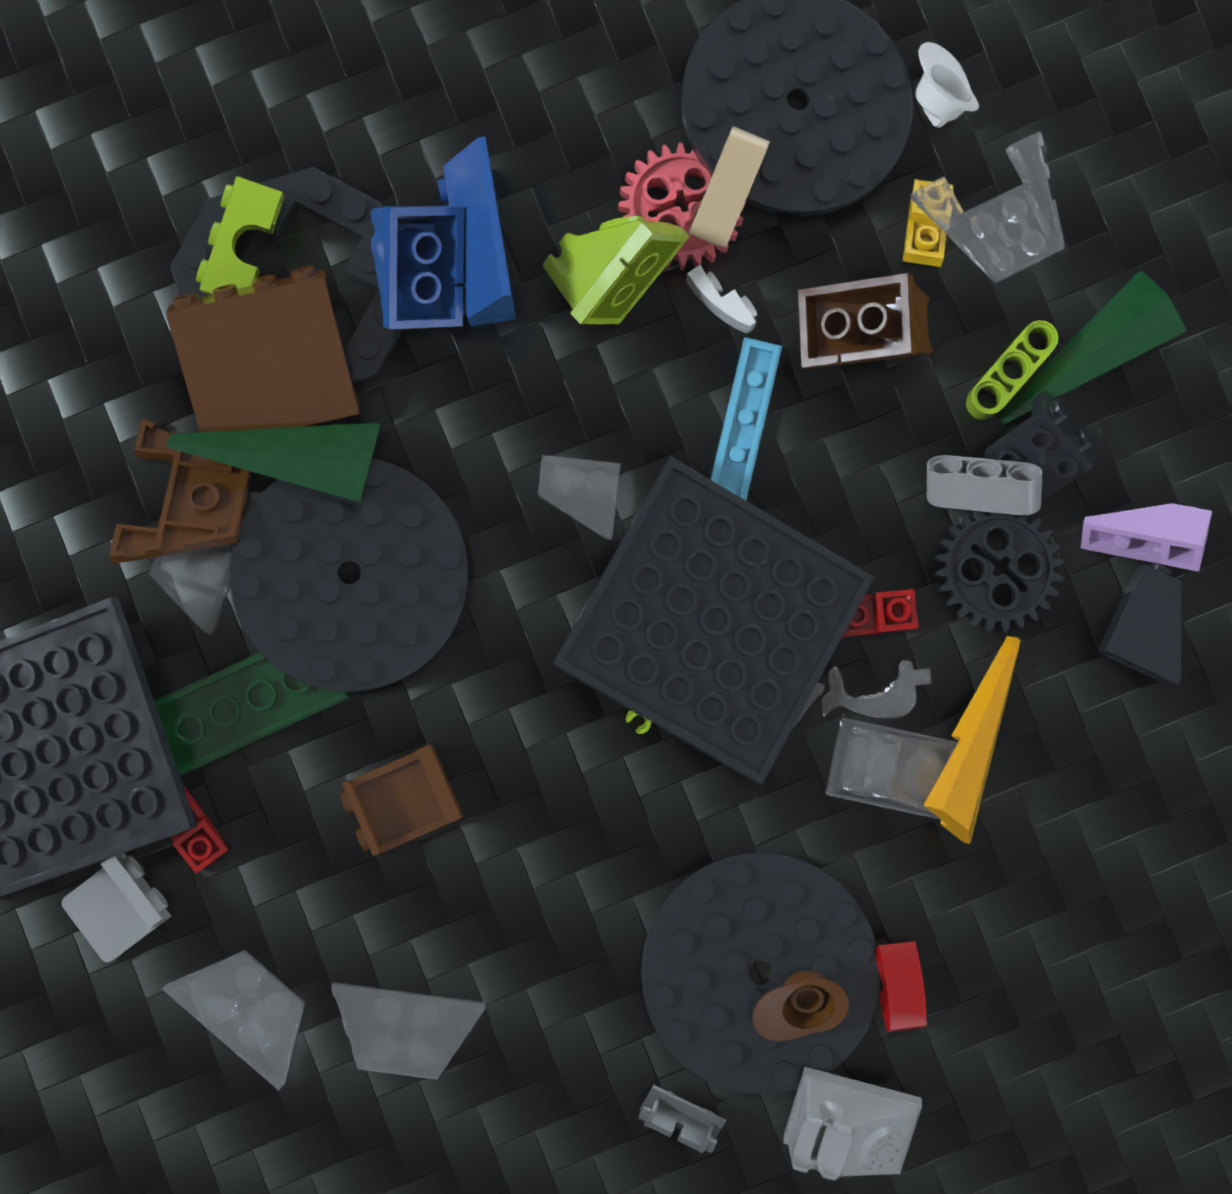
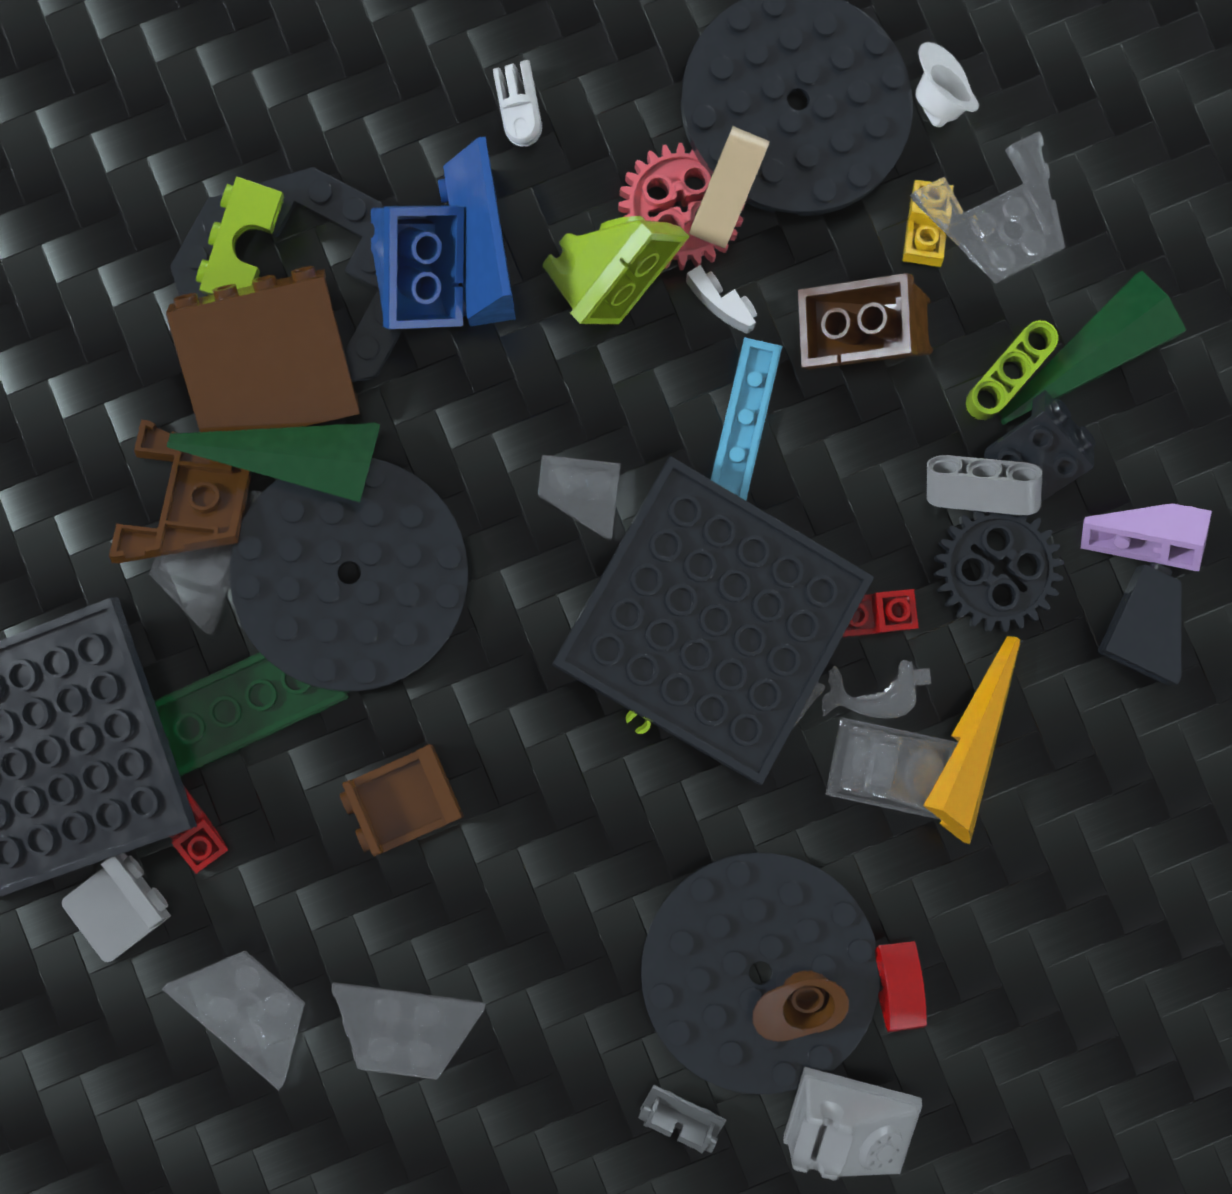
none -> white arm [493,60,542,146]

